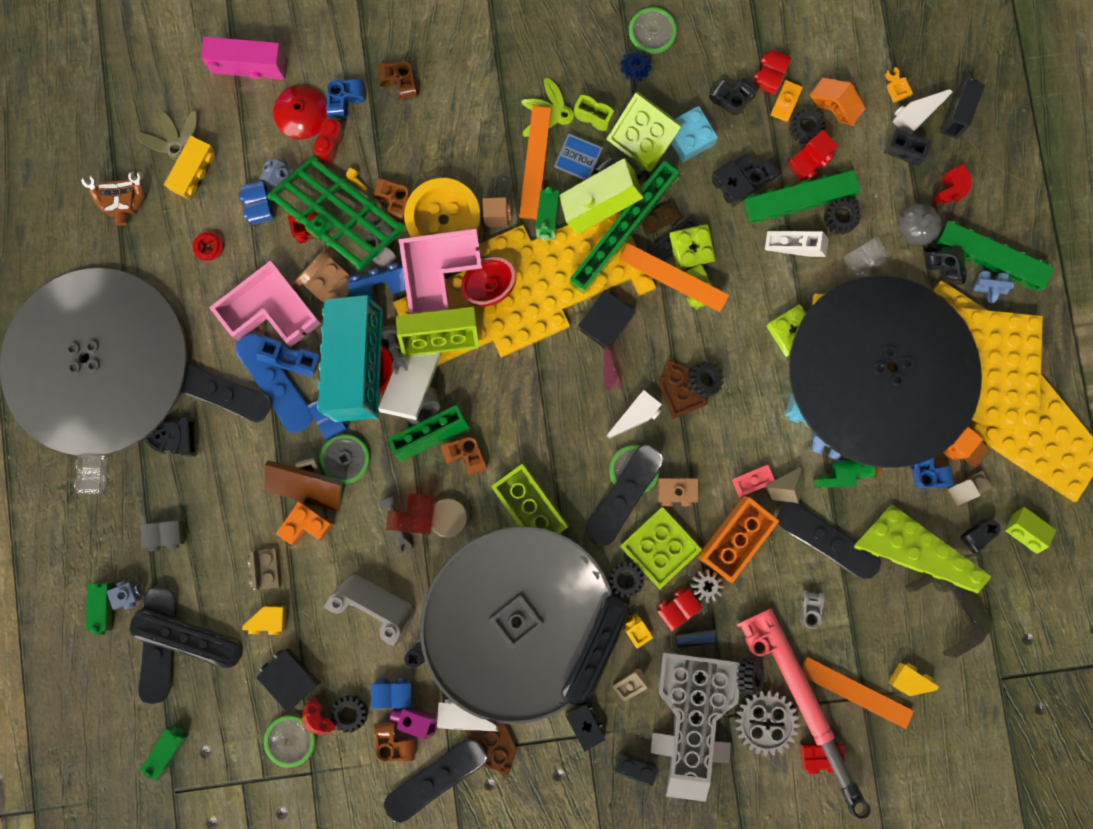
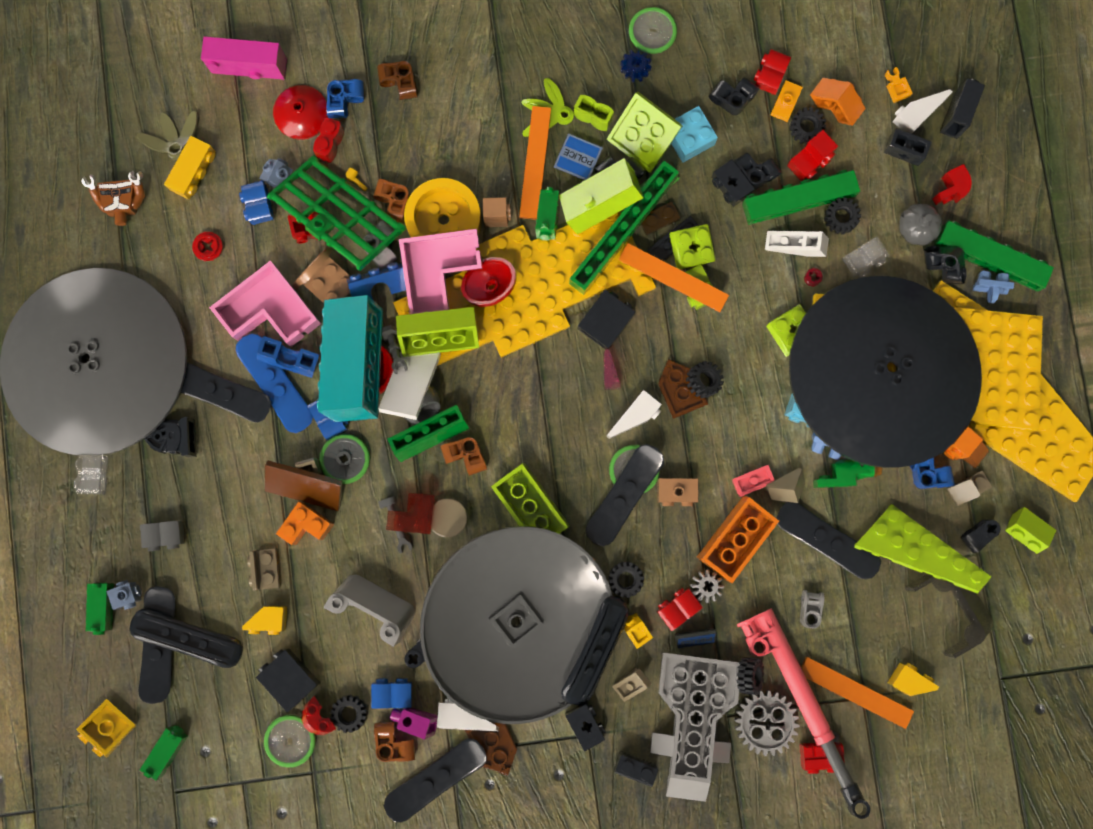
lime plate [620,507,702,589] -> none
none -> yellow plate [76,699,136,758]
none -> dark red bush [804,268,823,287]

